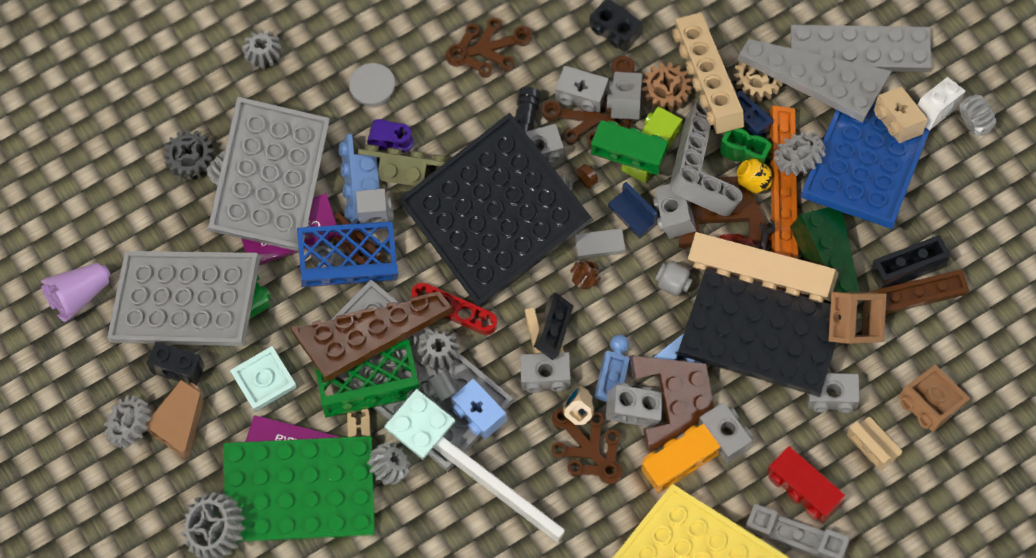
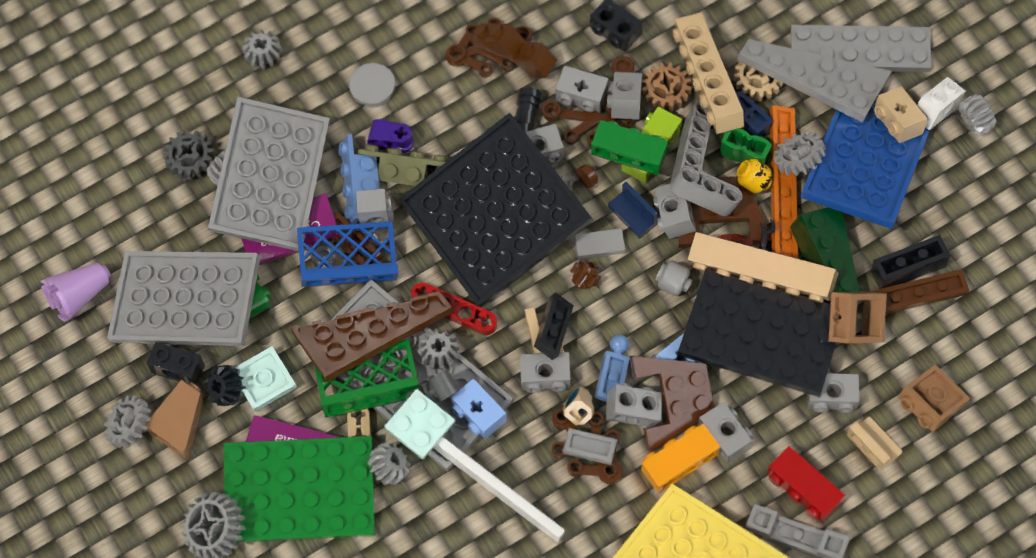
none -> black gear [205,365,246,407]
none -> reddish brown arch [469,23,557,78]
none -> light grey tile [563,428,617,465]

